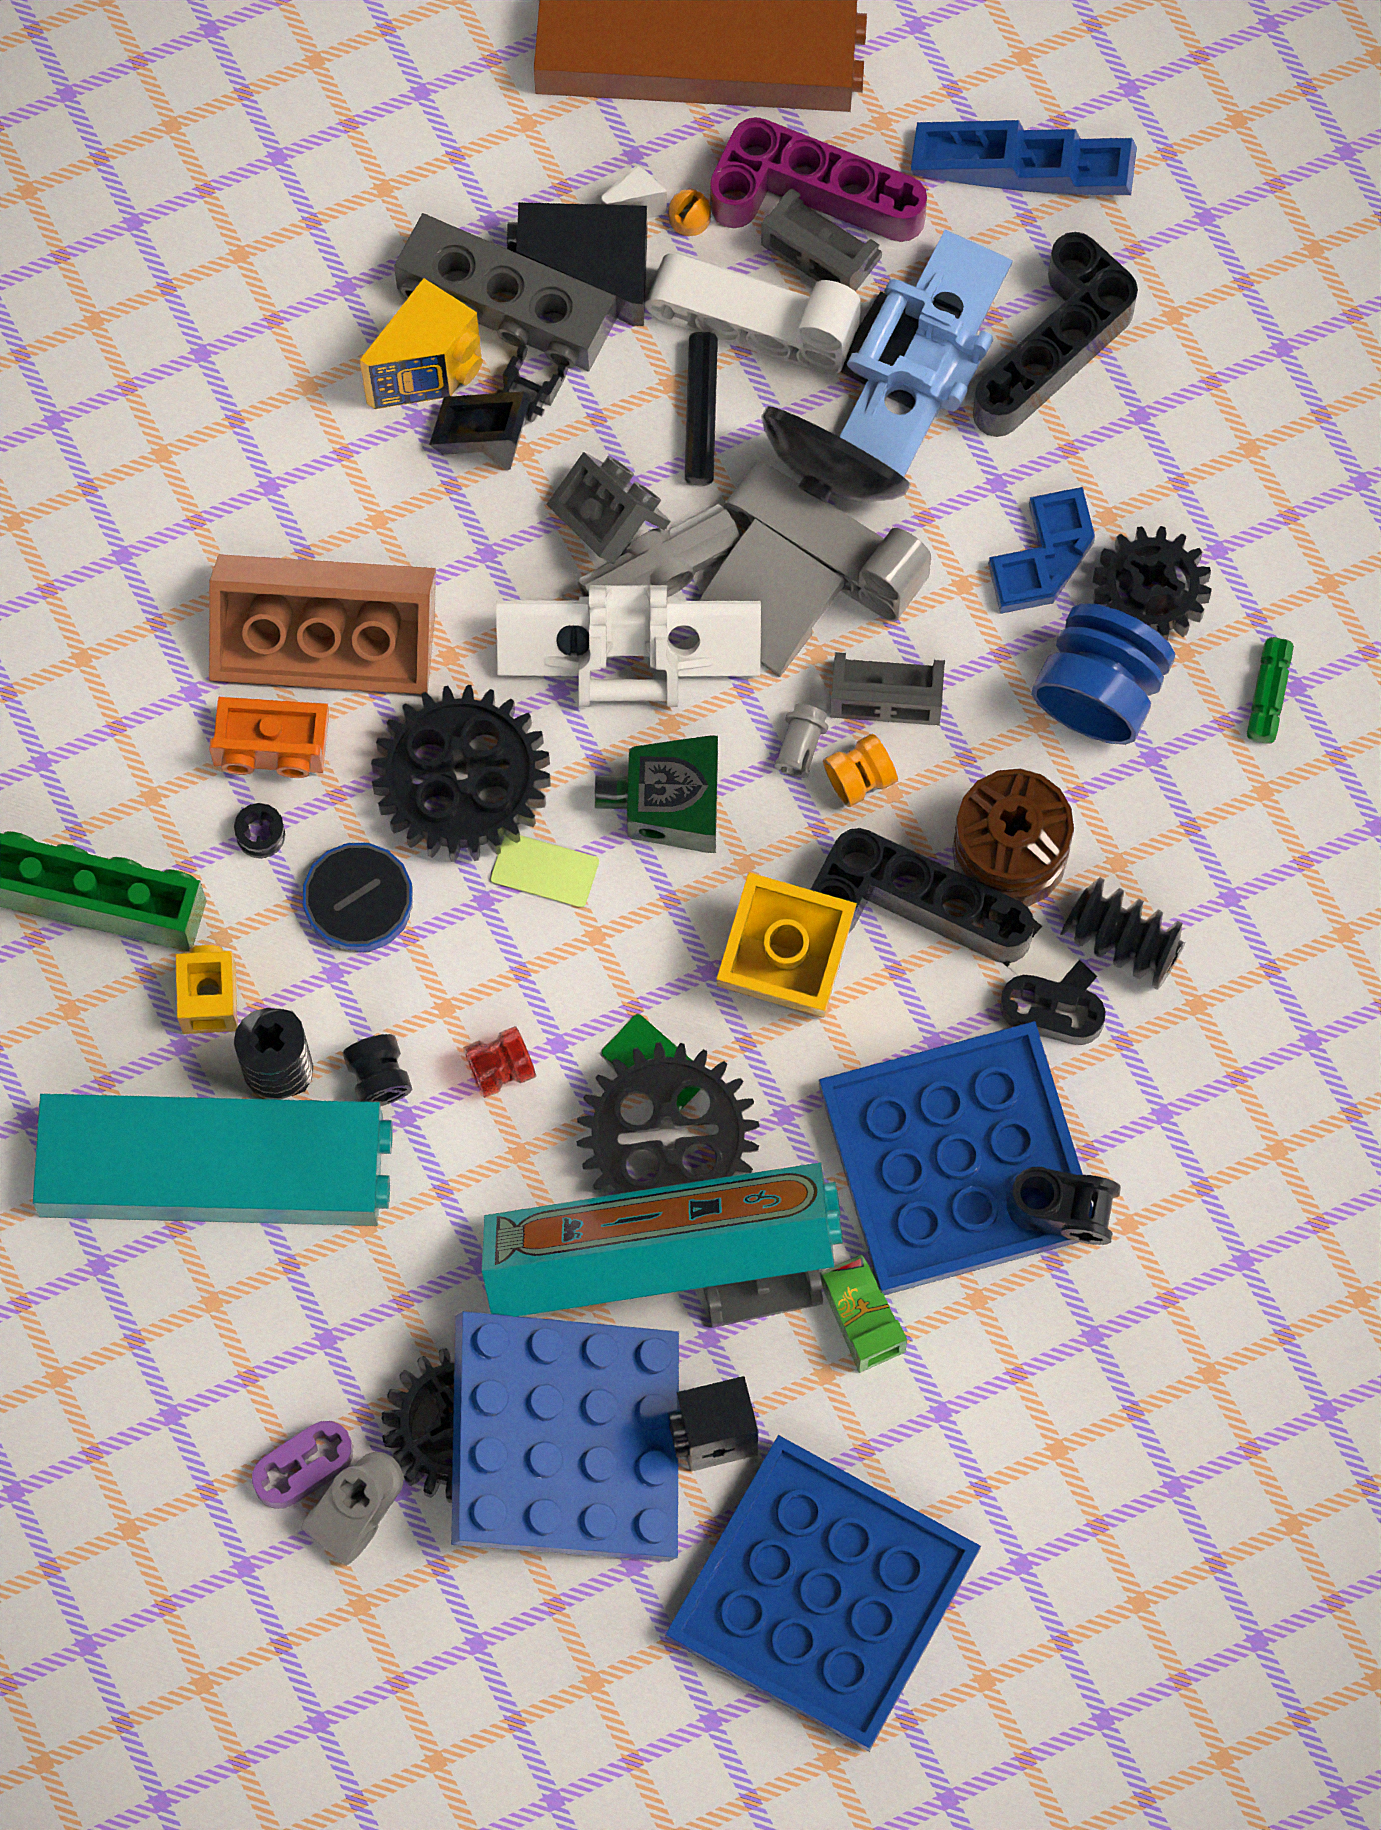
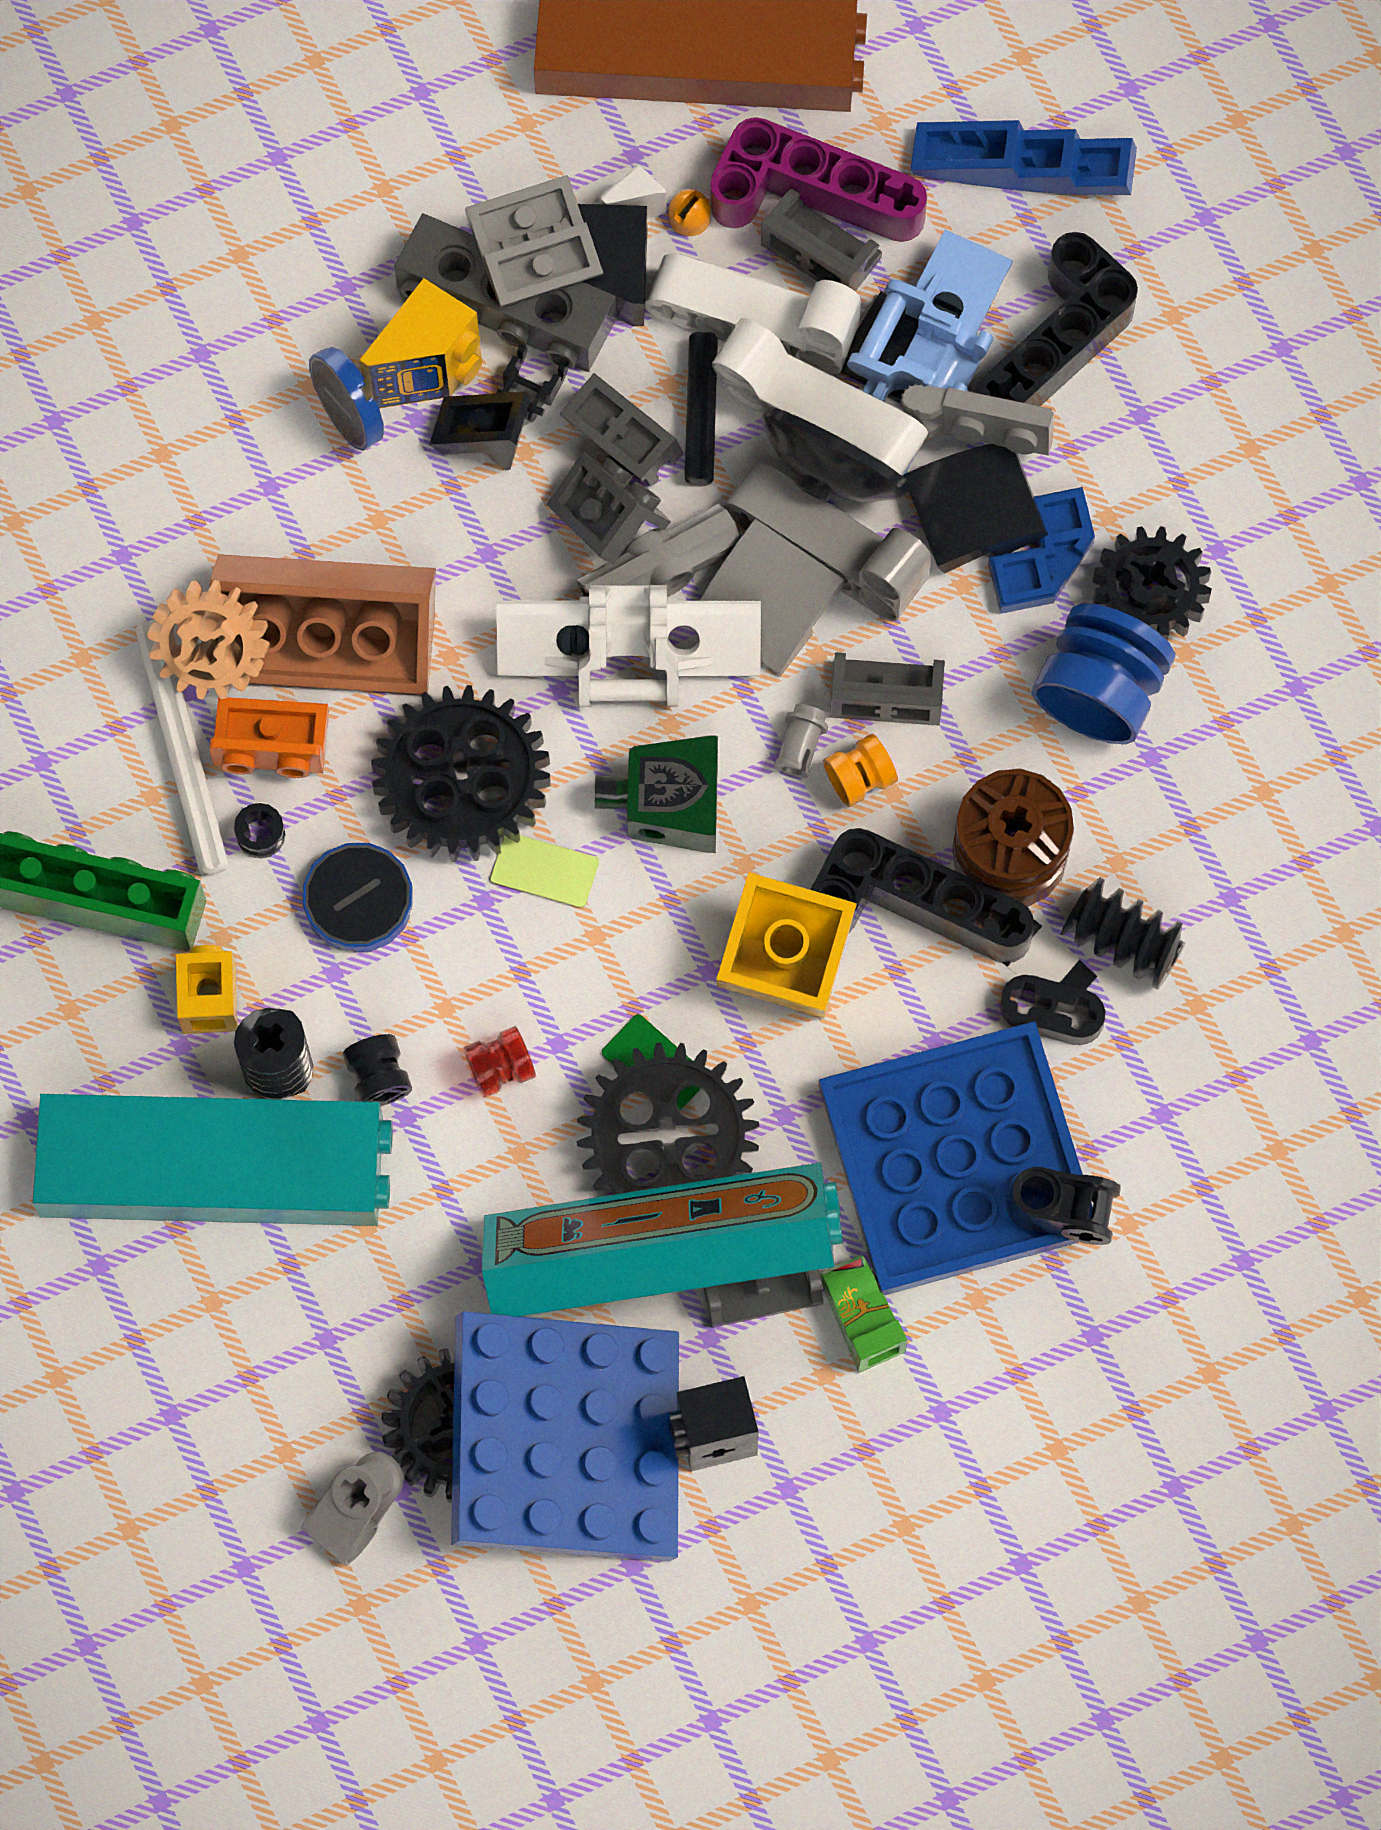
medium lavender beam [252,1421,353,1509] -> none
blue plate [665,1435,981,1752] -> none
green axle [1247,637,1294,744] -> none
none -> white axle [136,620,228,875]
none -> light nougat gear [147,580,270,700]
none -> tile [309,347,384,451]
none -> light grey slope [465,175,603,308]
none -> dark grey hinge [559,373,683,486]
none -> white beam [712,318,928,475]
none -> light grey hinge [901,384,1054,456]
none -> black slope [903,443,1049,574]

